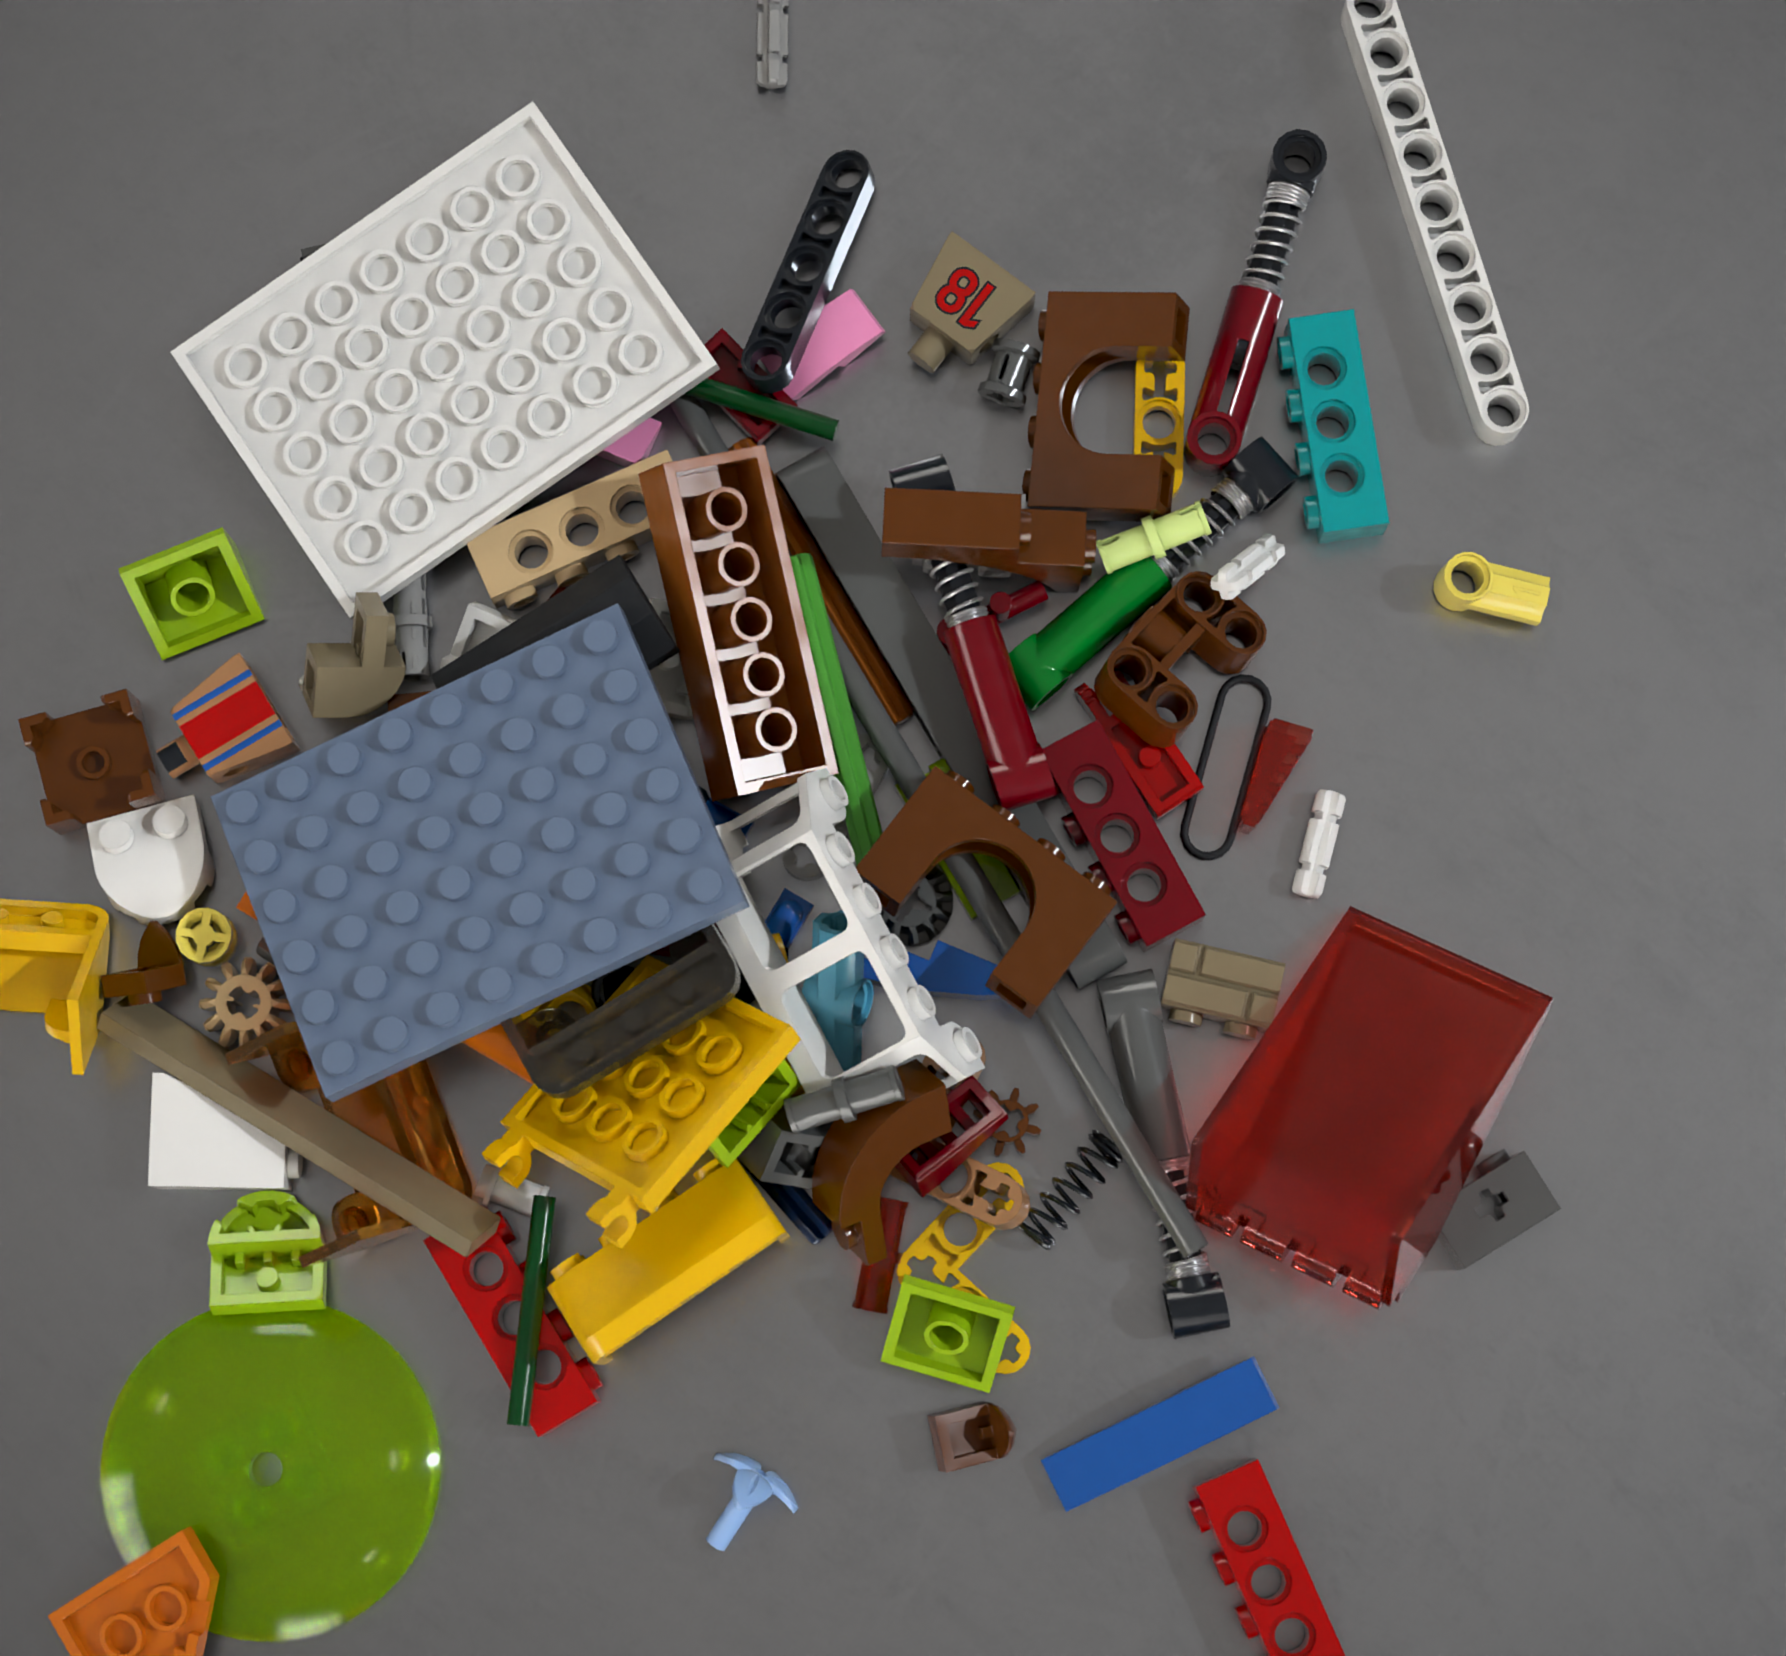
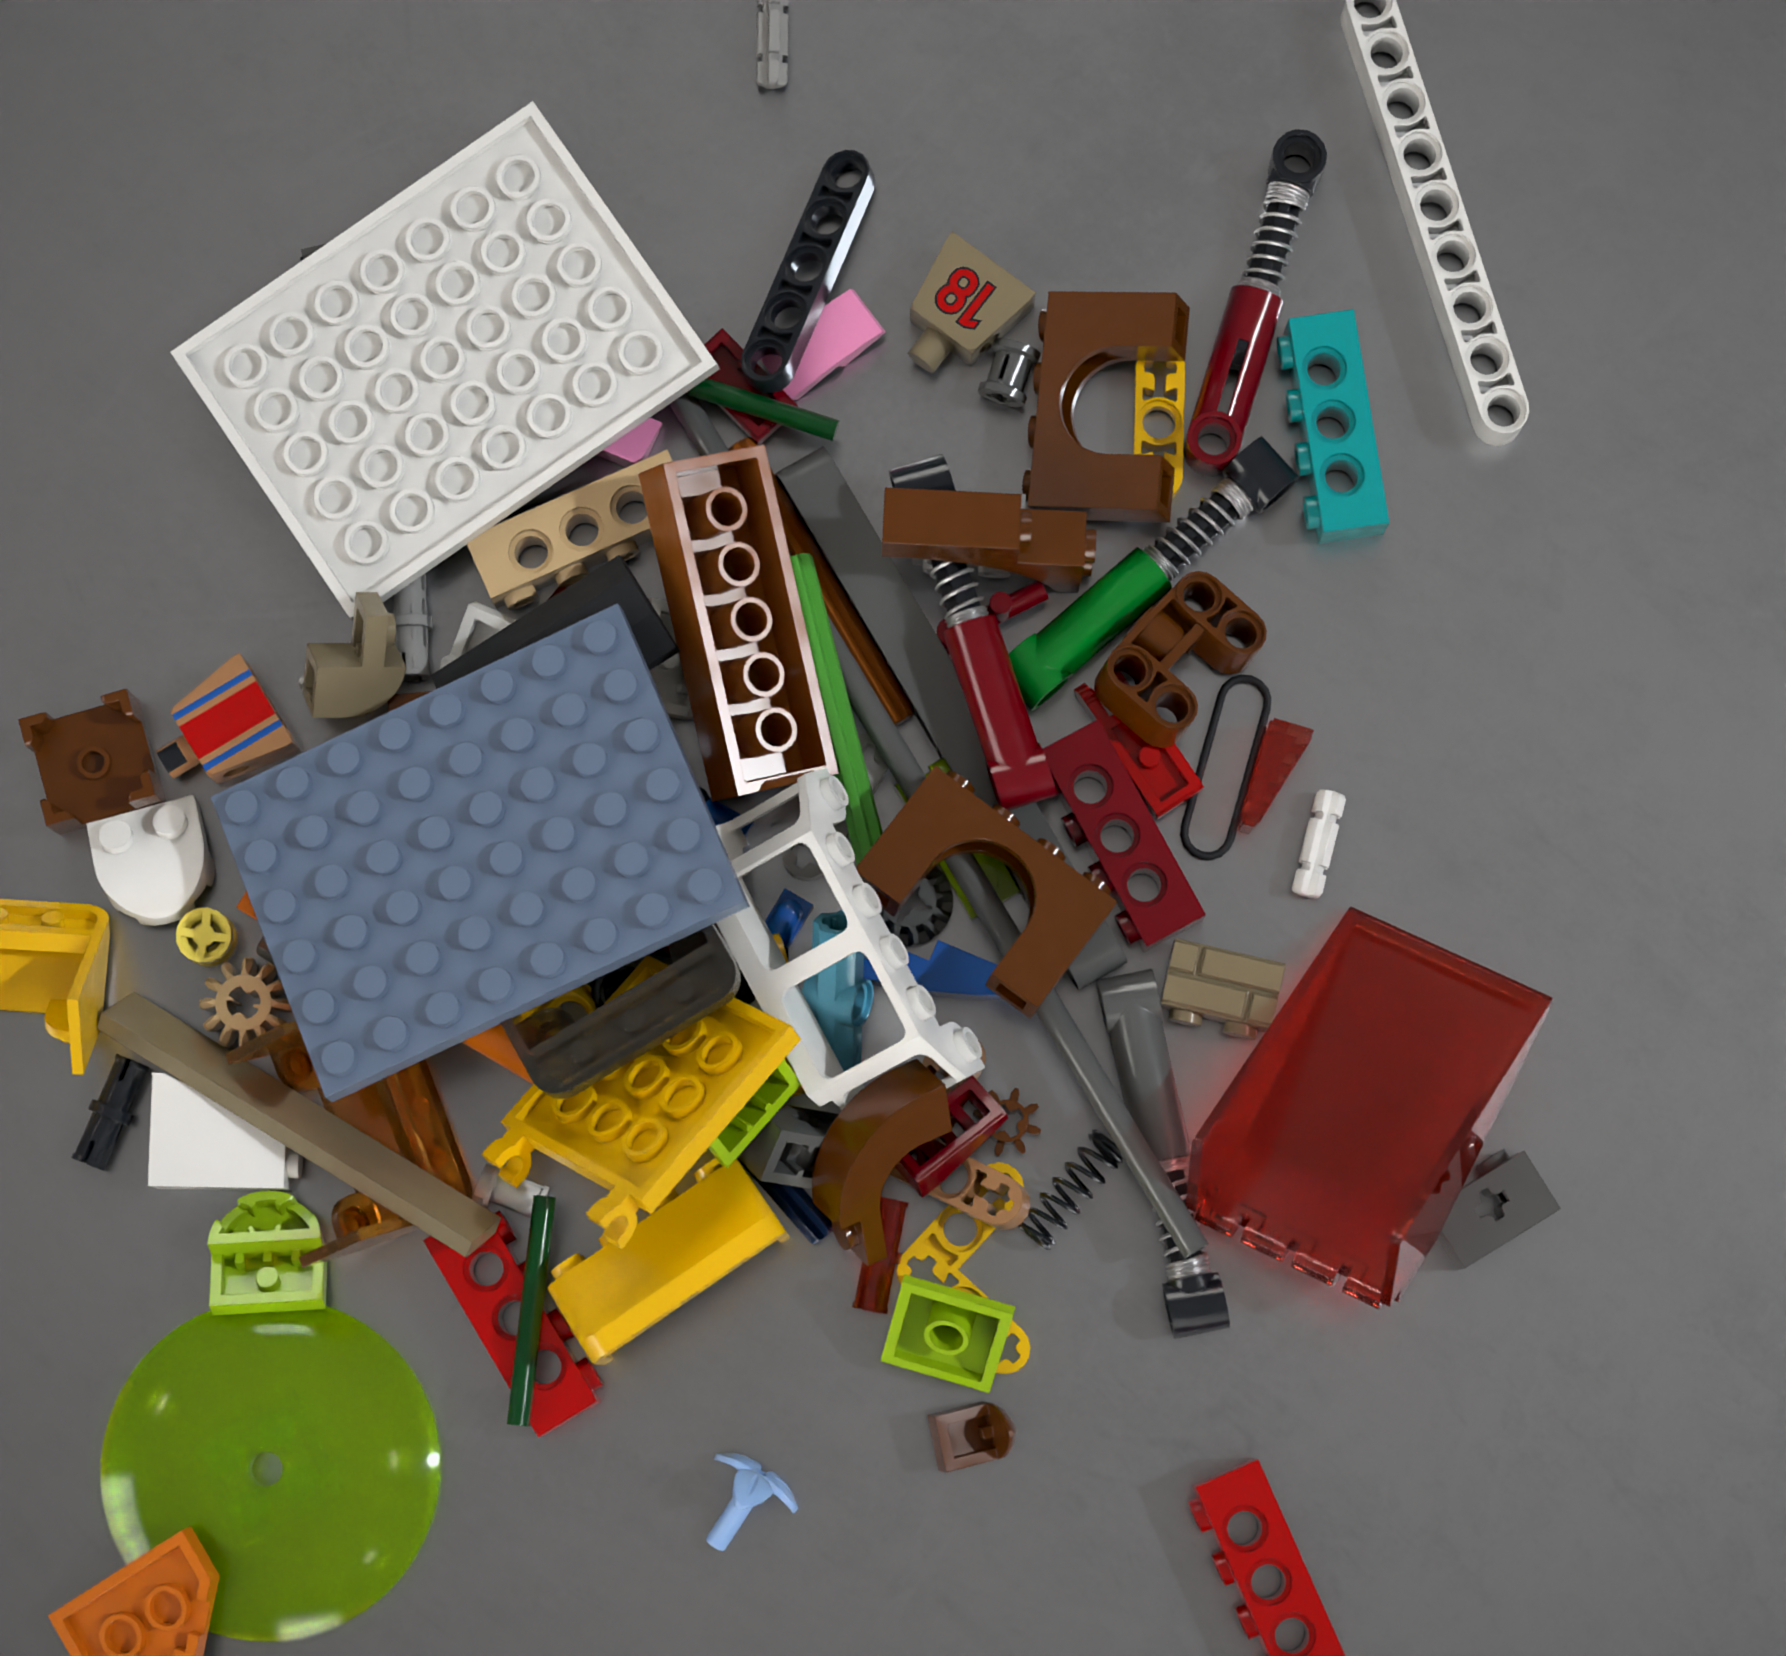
reddish brown plate [101,920,187,1006] -> none
lime slope [118,527,265,660] -> none
dark grey pin [784,1065,905,1135] -> none
blue slope [1041,1356,1280,1512] -> none
yellowish green pin [1096,500,1212,574] -> none
white axle [1211,534,1285,600] -> none
light yellow piece [1433,552,1550,626] -> none
none -> black pin [71,1053,150,1171]

